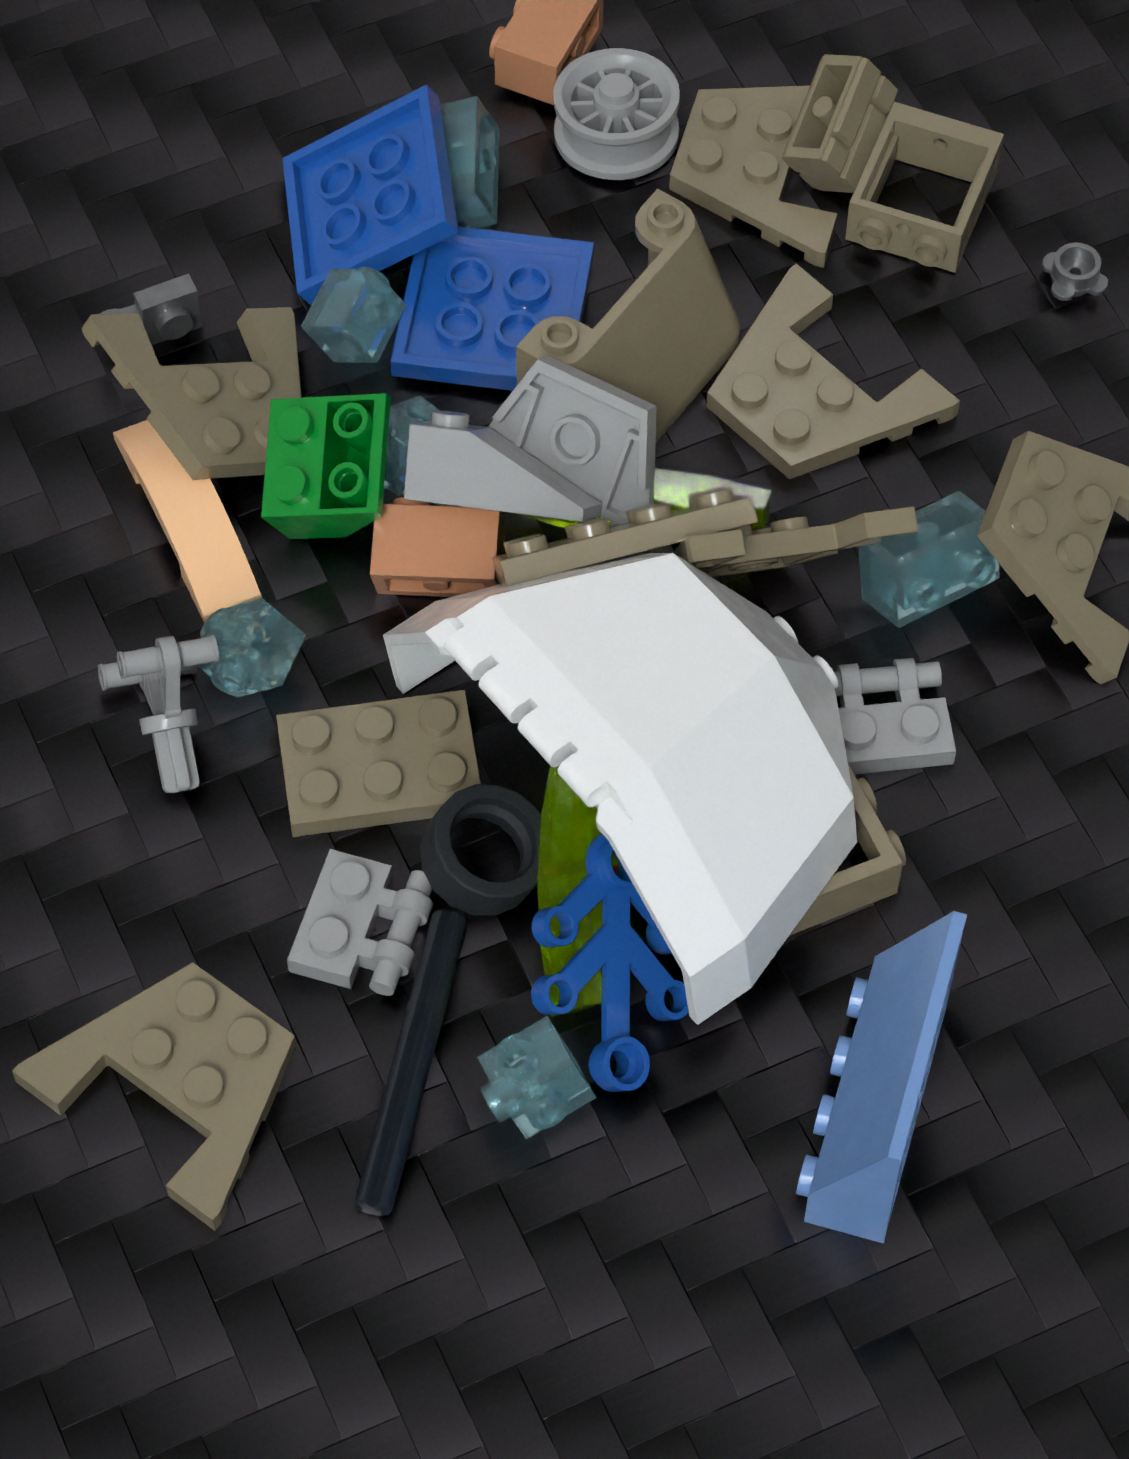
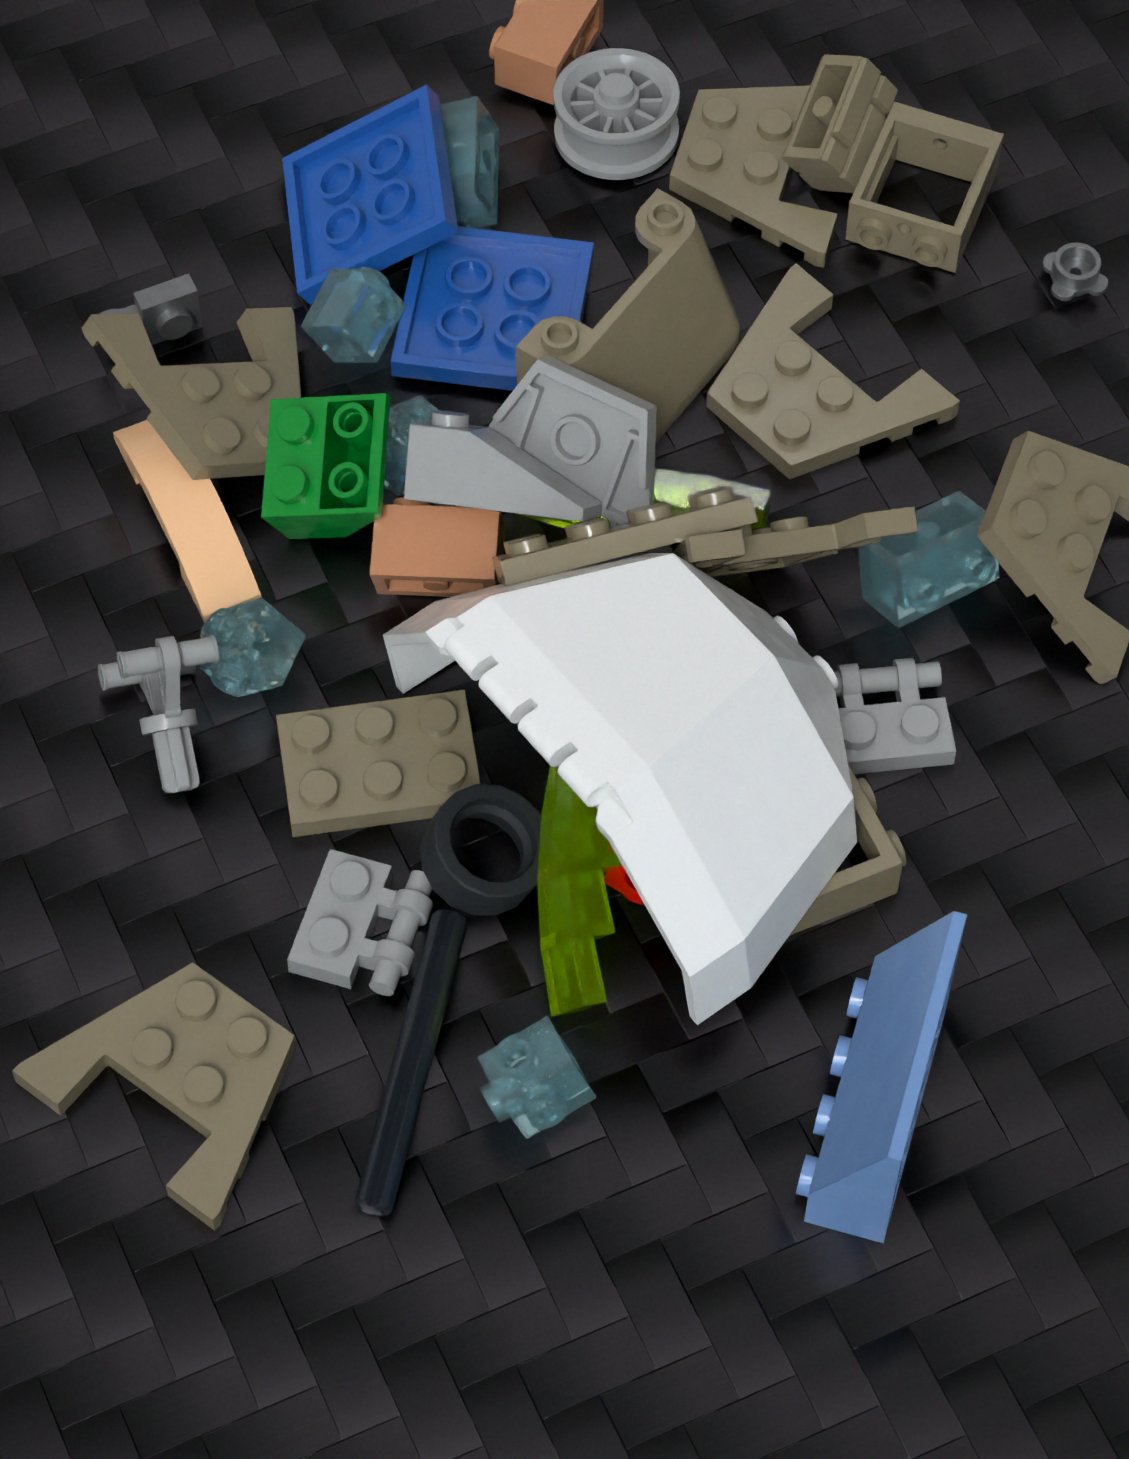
blue plant [531,833,689,1092] -> none

